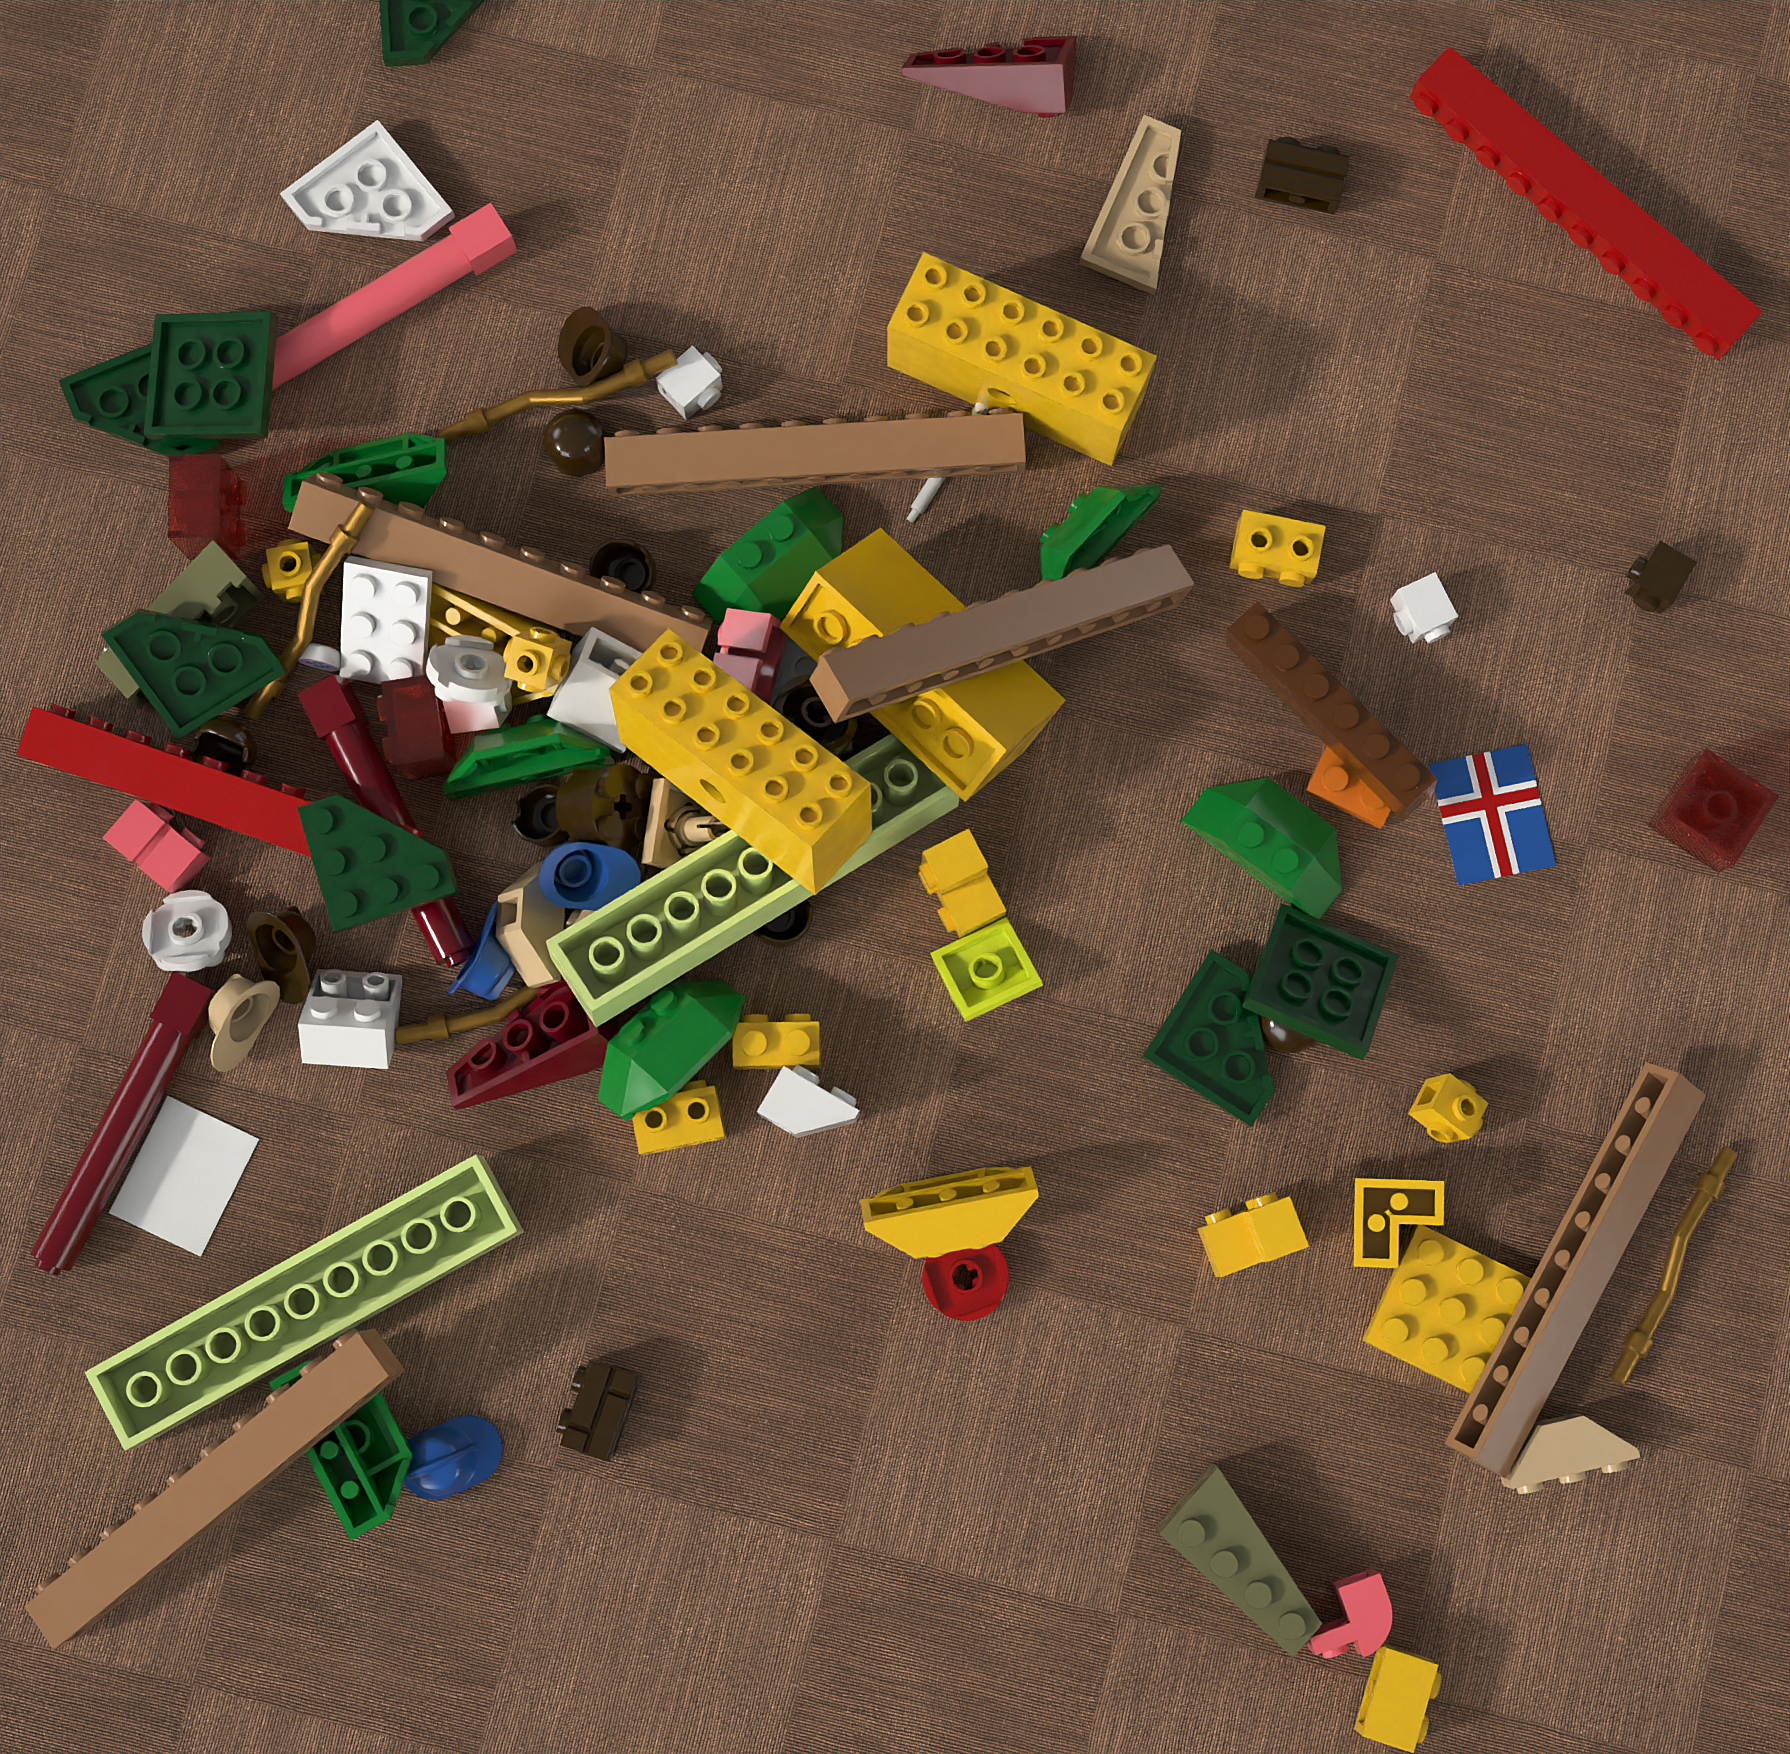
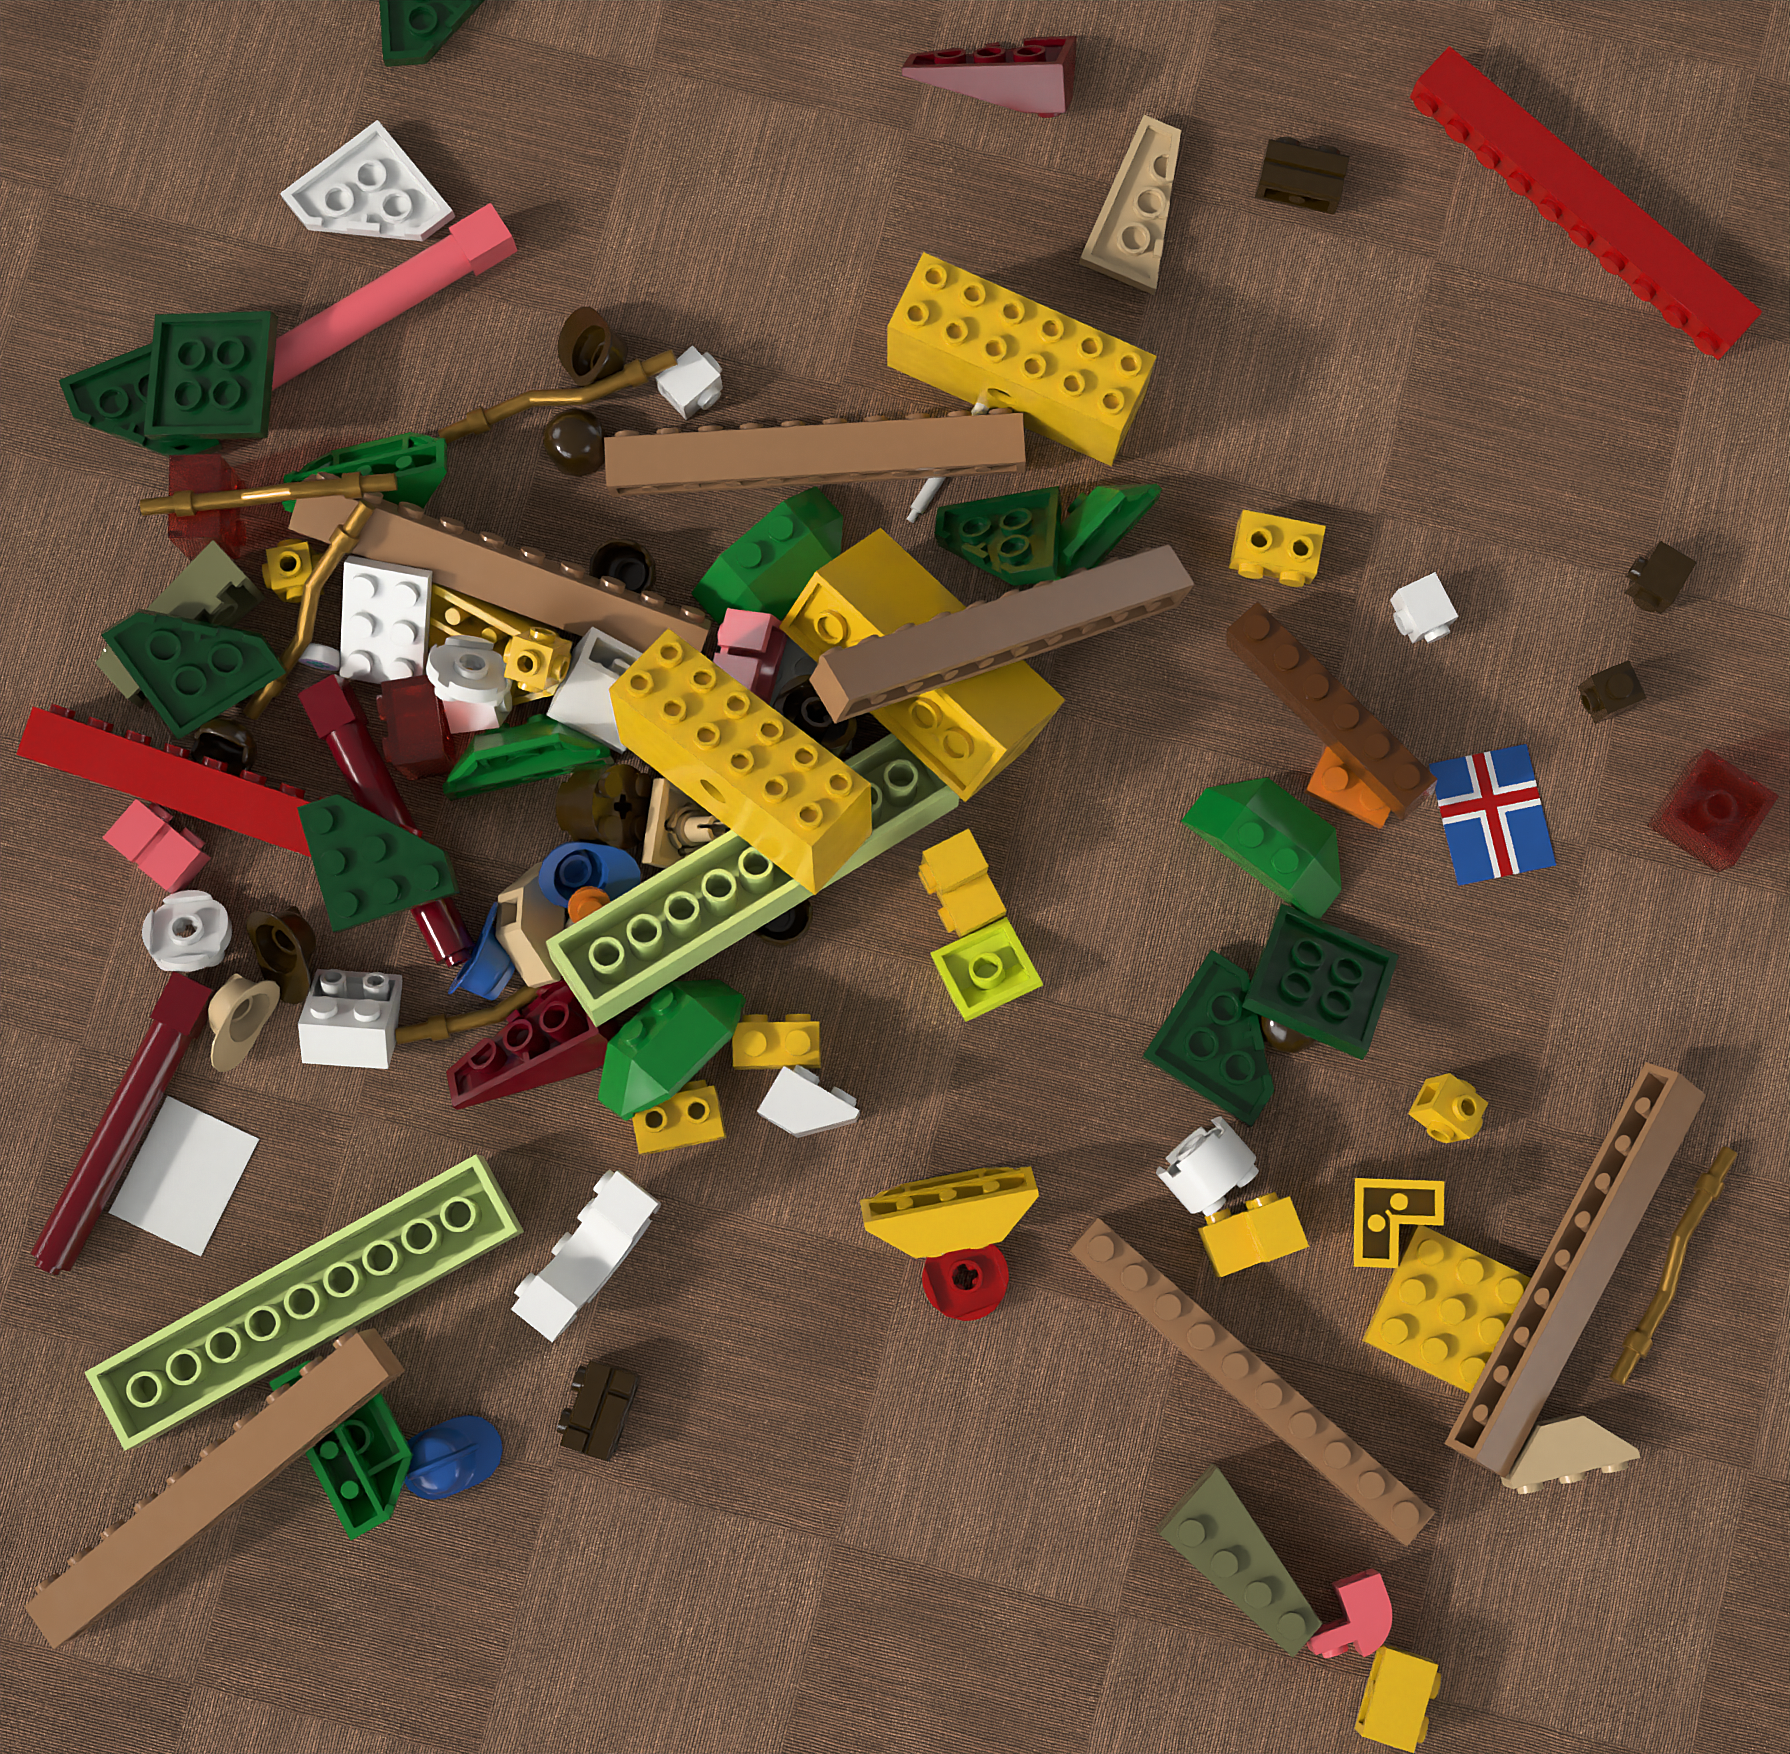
dark brown hair [512,783,570,848] -> none
none -> pearl gold bar [140,472,398,517]
none -> white brick [511,1169,661,1342]
none -> orange plate [568,886,611,923]
none -> dark green plate [934,486,1063,586]
none -> medium nougat brick [1067,1218,1436,1546]
none -> white brick [1156,1116,1259,1217]
none -> dark brown brick [1578,660,1647,724]

